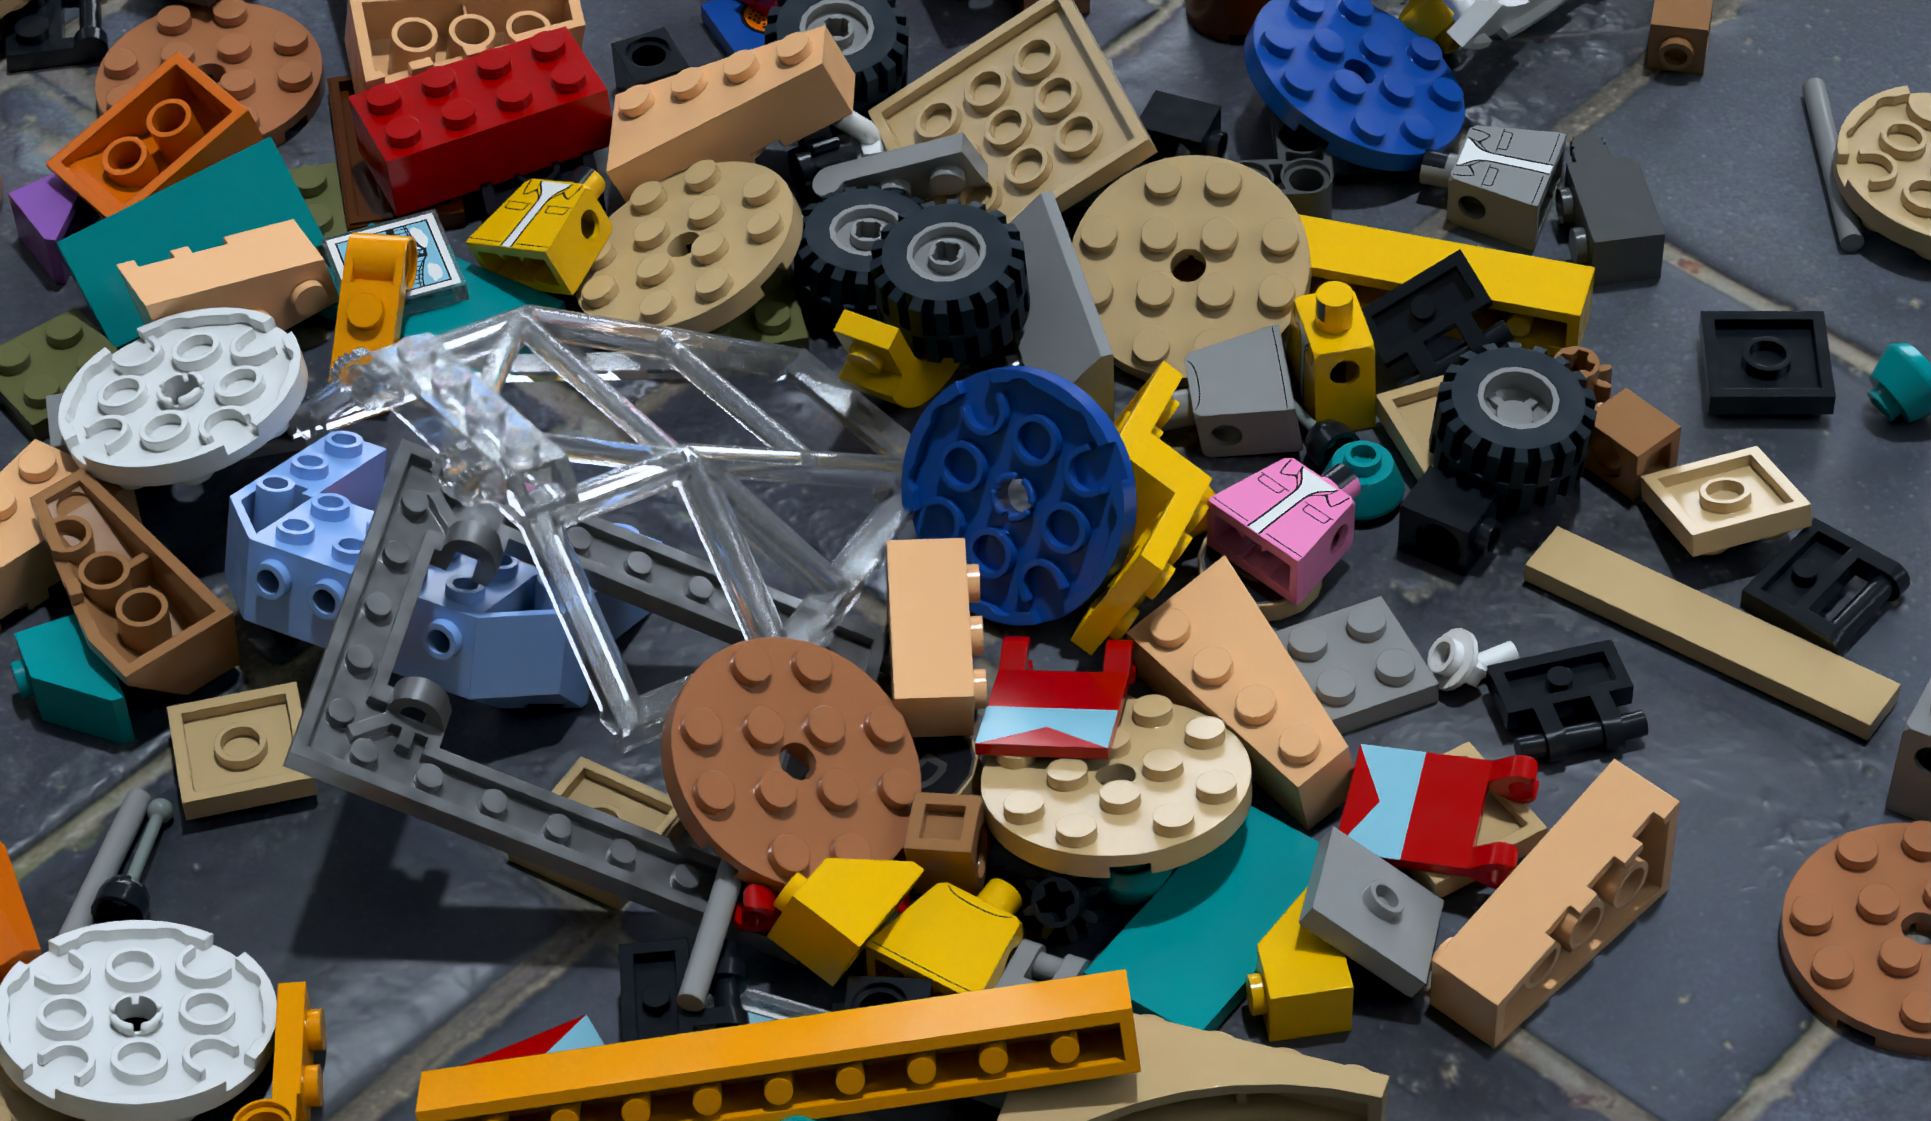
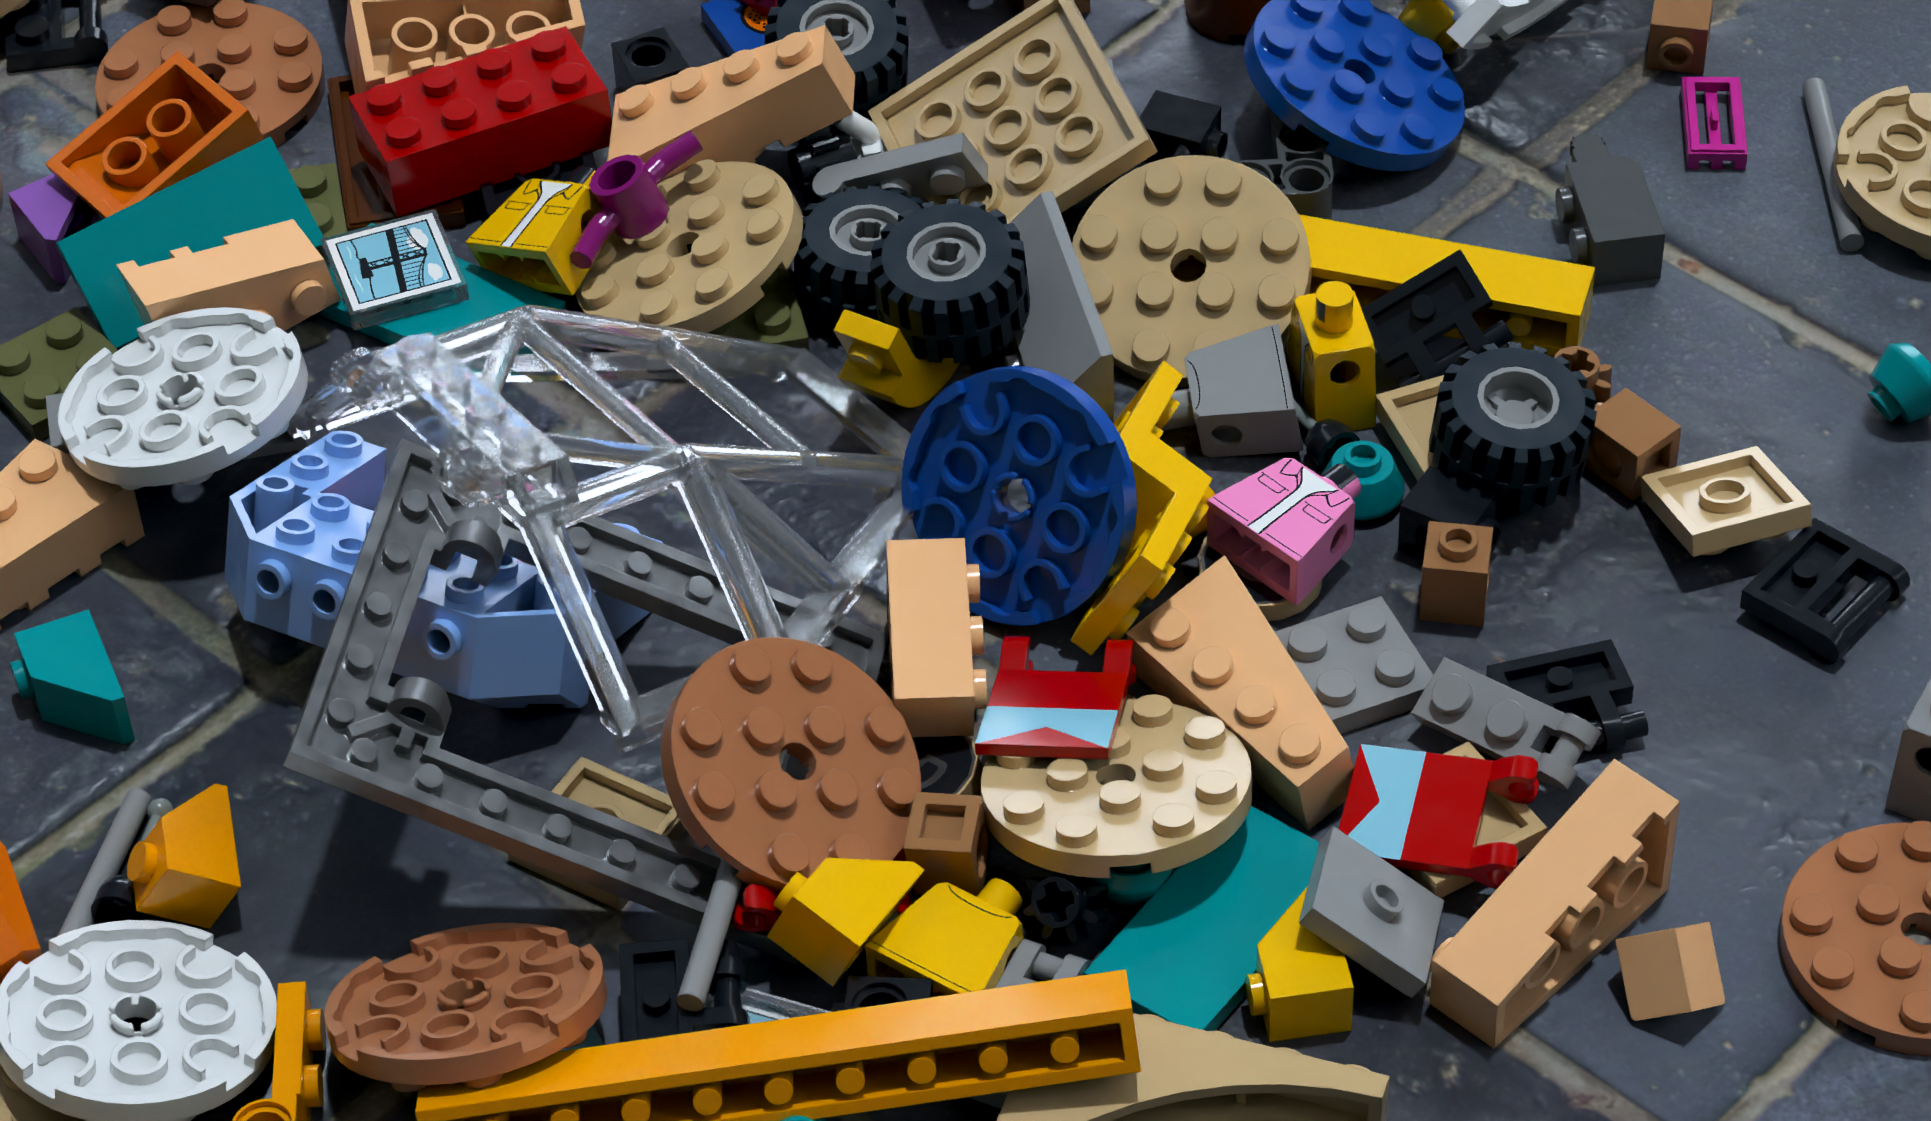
medium nougat wedge [30,468,240,695] -> none
tan plate [167,681,318,821] -> none
light orange plate [326,232,418,409] -> none
light grey torso [1420,125,1567,250] -> none
white plate [1427,628,1520,691] -> none
tan tile [1524,526,1901,741] -> none
black plate [1699,311,1836,414] -> none
none -> light orange slope [127,783,241,929]
none -> nougat plate [324,923,607,1092]
none -> magenta piece [569,131,703,269]
none -> light grey plate [1411,657,1601,791]
none -> medium nougat brick [1419,521,1493,627]
none -> light nougat panel [1615,922,1725,1021]
none -> dark pink tile [1680,77,1748,170]

